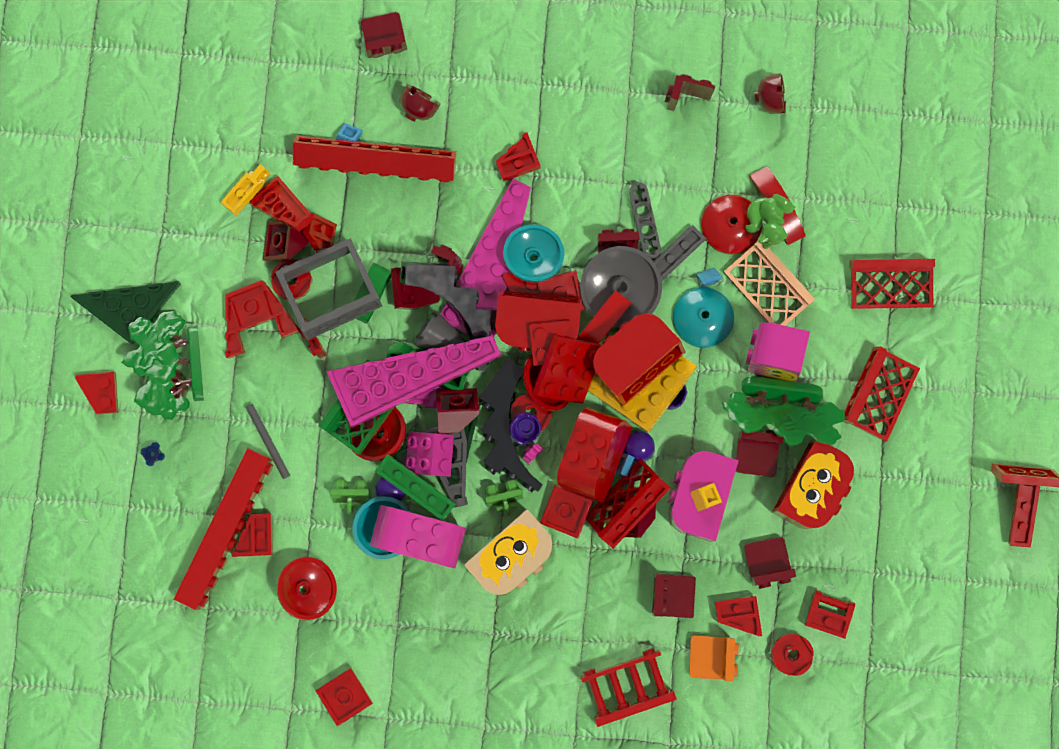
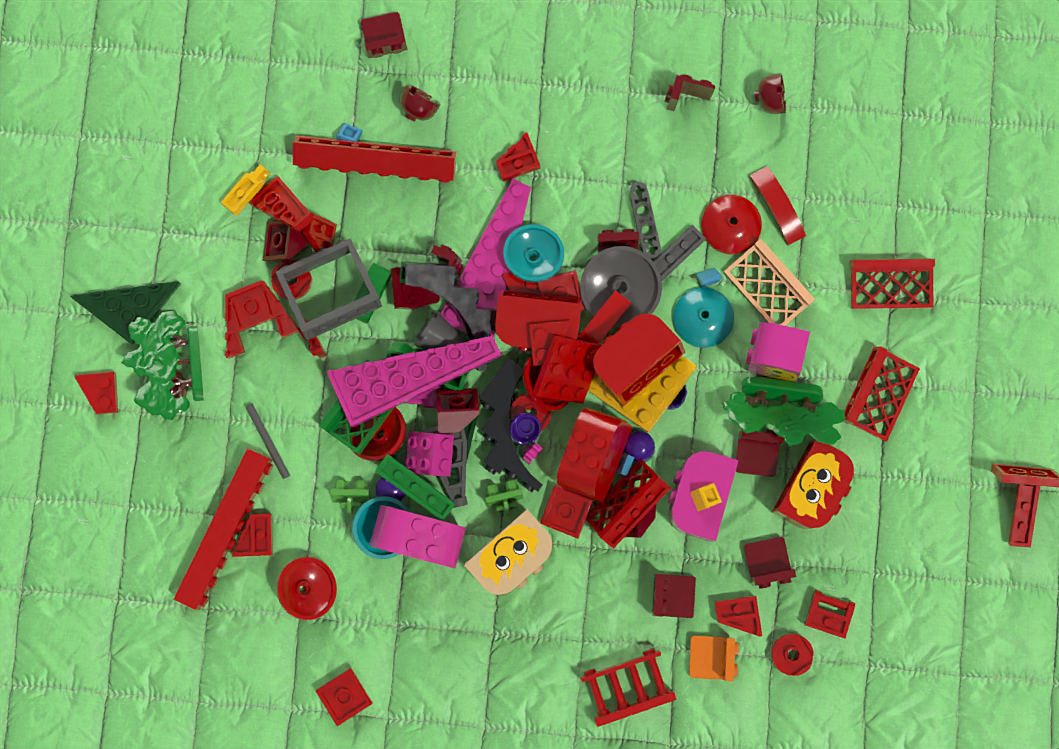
clear blue plate [141,442,165,466] -> none
bright green animal [746,194,795,249] -> none

